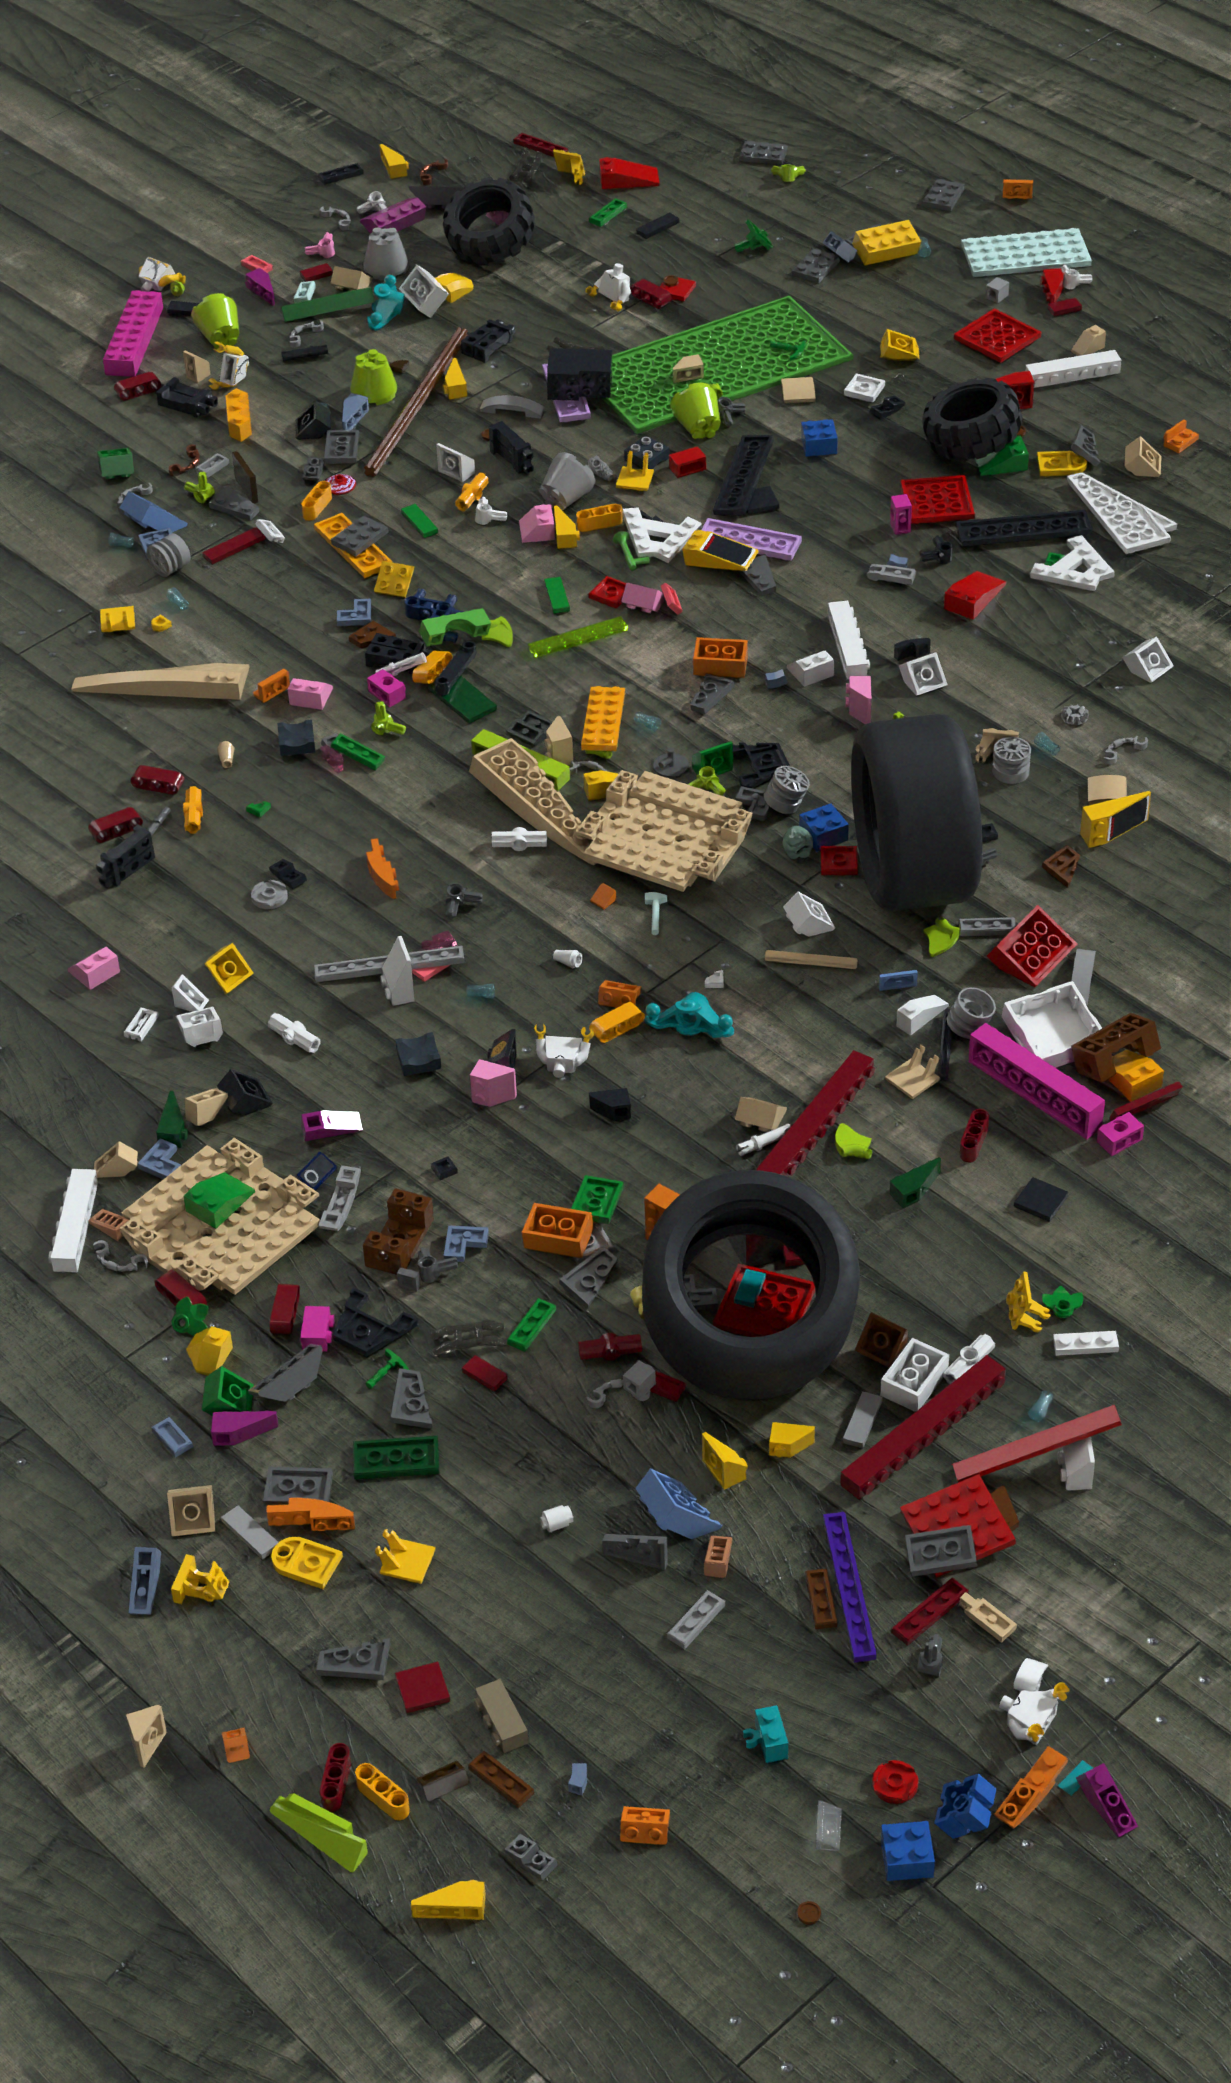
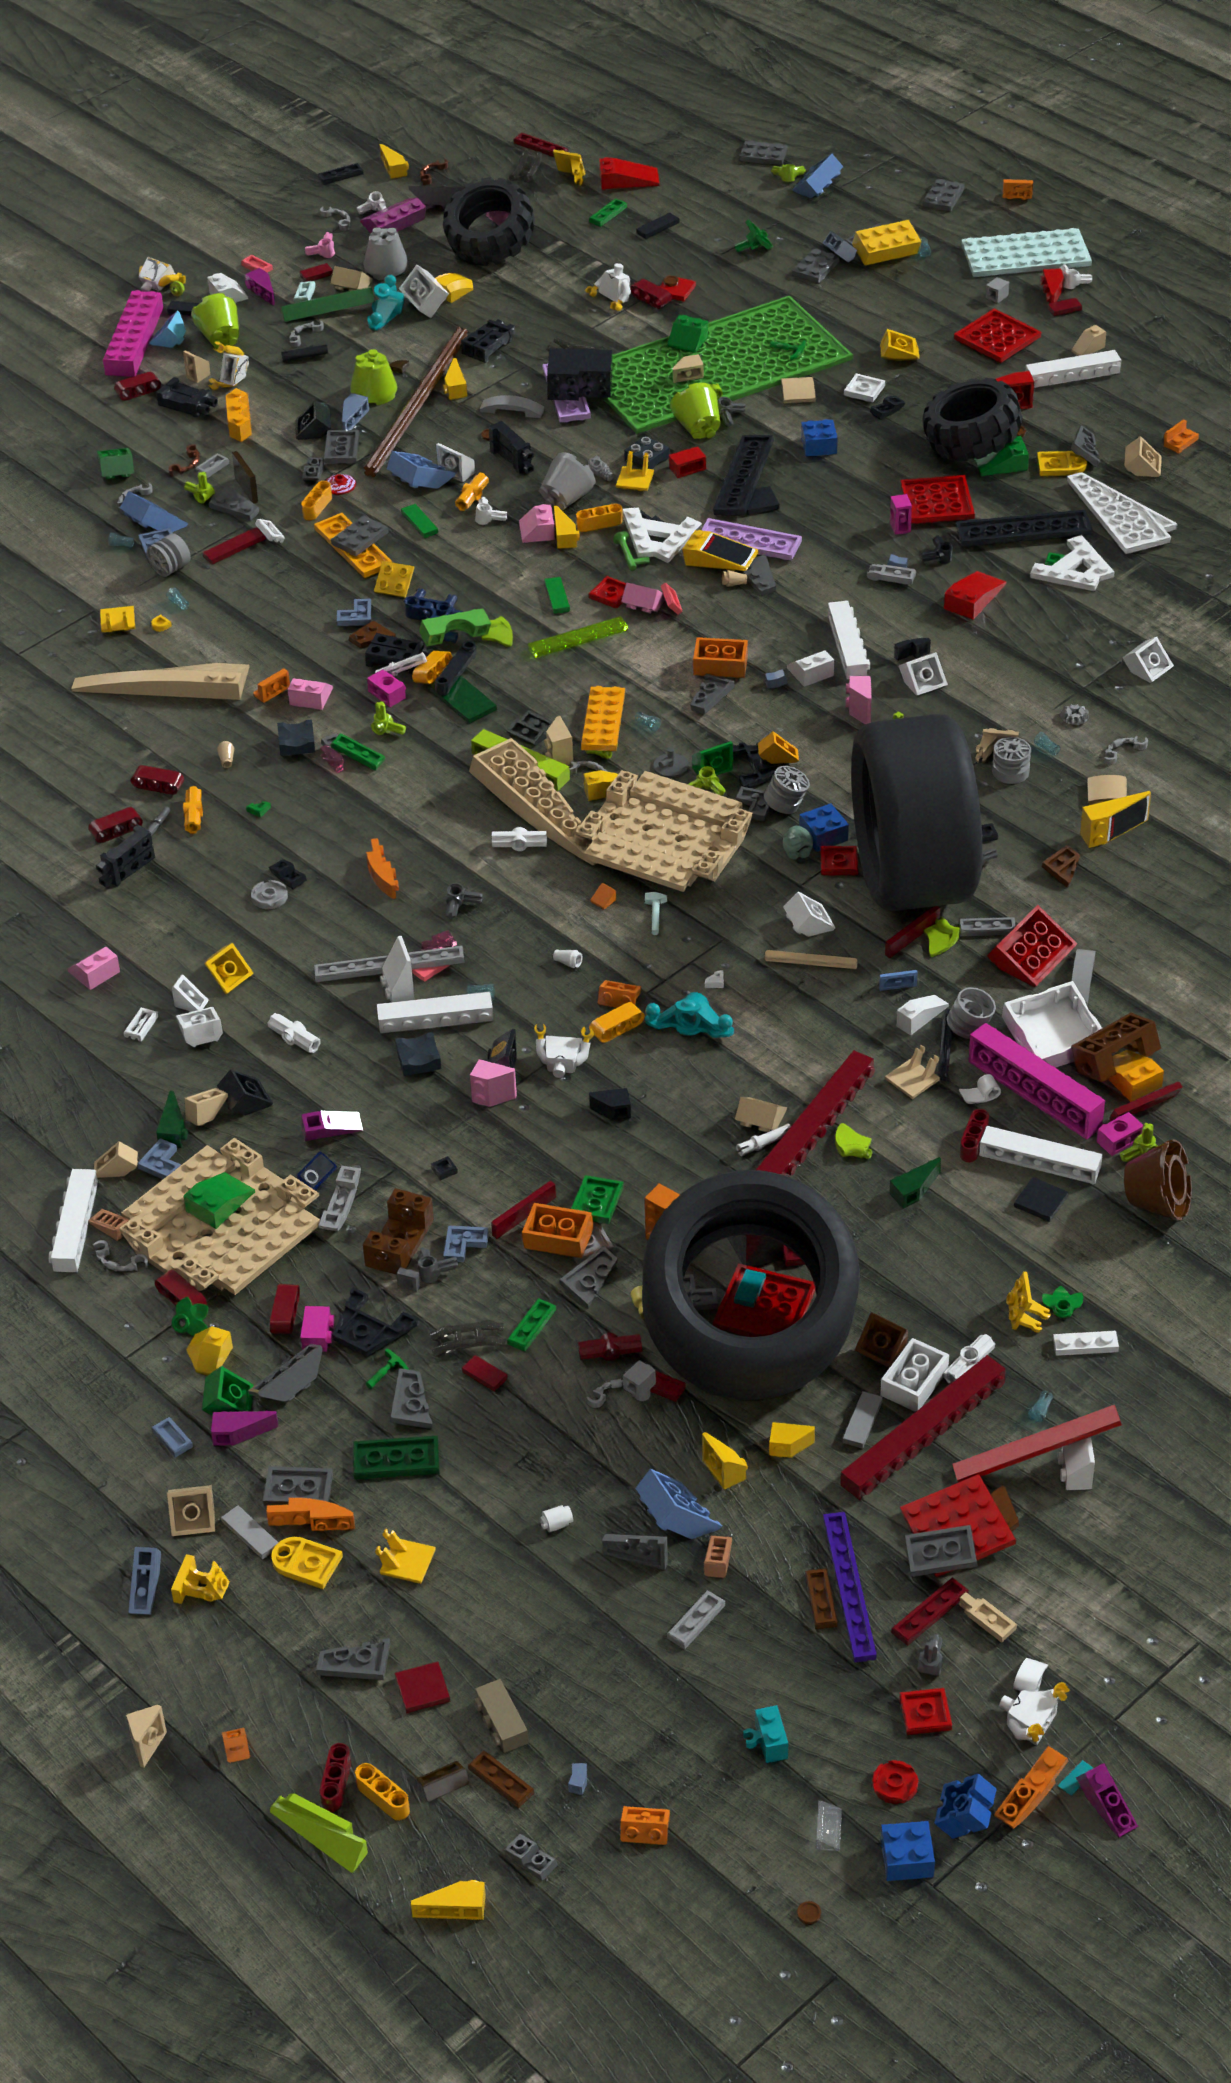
none -> medium azure slope [150,311,186,348]
none -> white slope [207,273,248,303]
none -> white brick [377,992,493,1033]
none -> medium blue wedge [387,451,456,489]
none -> dark red tile [491,1181,556,1239]
none -> green slope [667,315,708,353]
none -> tan cone [722,570,747,587]
none -> light orange slope [758,731,799,764]
none -> medium blue wedge [792,154,843,198]
none -> dark red tile [885,906,940,958]
none -> red tile [899,1688,952,1735]
none -> white panel [959,1074,1001,1104]
none -> white brick [979,1126,1102,1184]
none -> lime axle [1120,1123,1158,1162]
none -> reddish brown cone [1124,1140,1192,1221]

